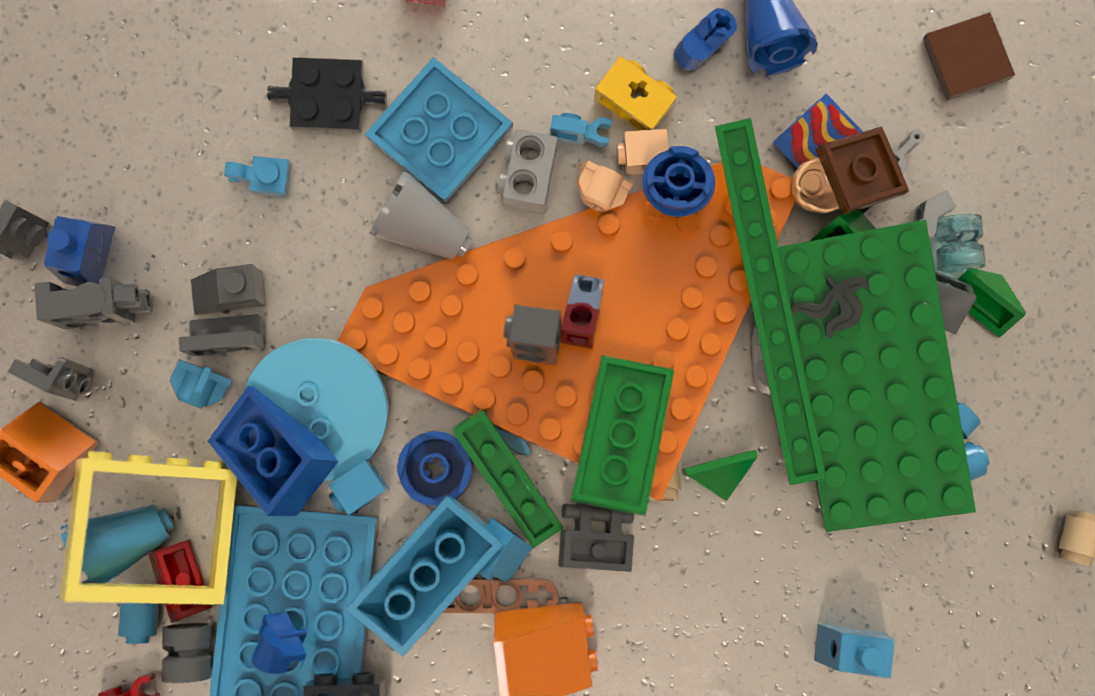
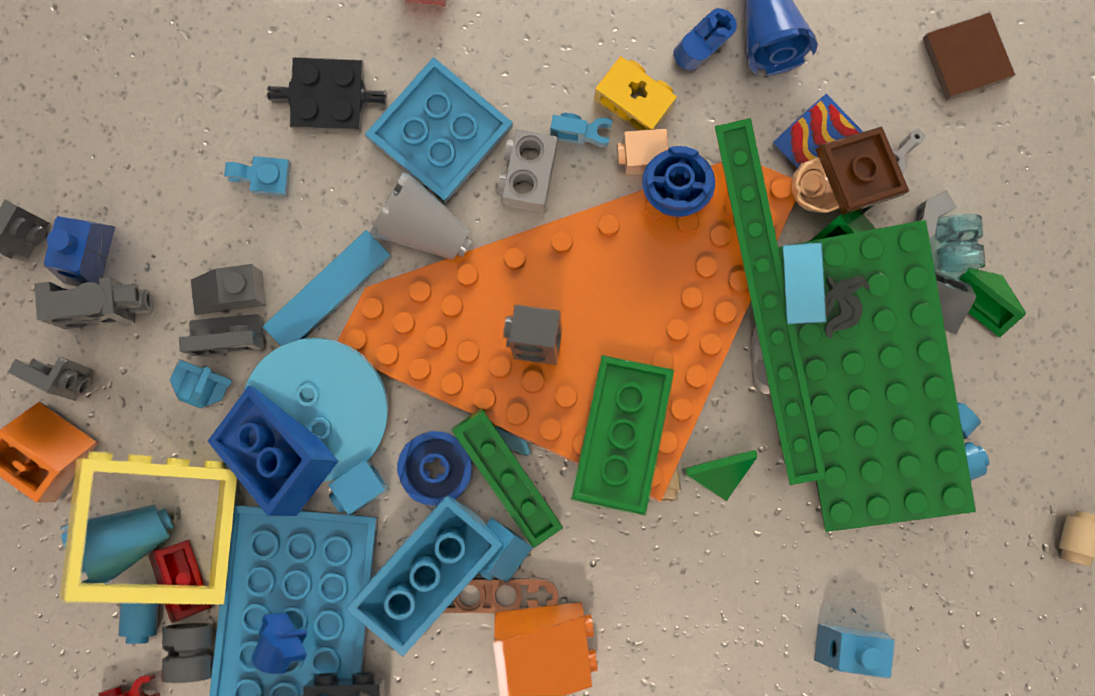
dark grey plate [558,502,634,572] -> none
dark red leg [560,274,605,349] -> none
light nougat piece [576,160,633,212] -> none
none -> dark azure tile [262,230,392,346]
none -> medium azure slope [783,242,826,324]

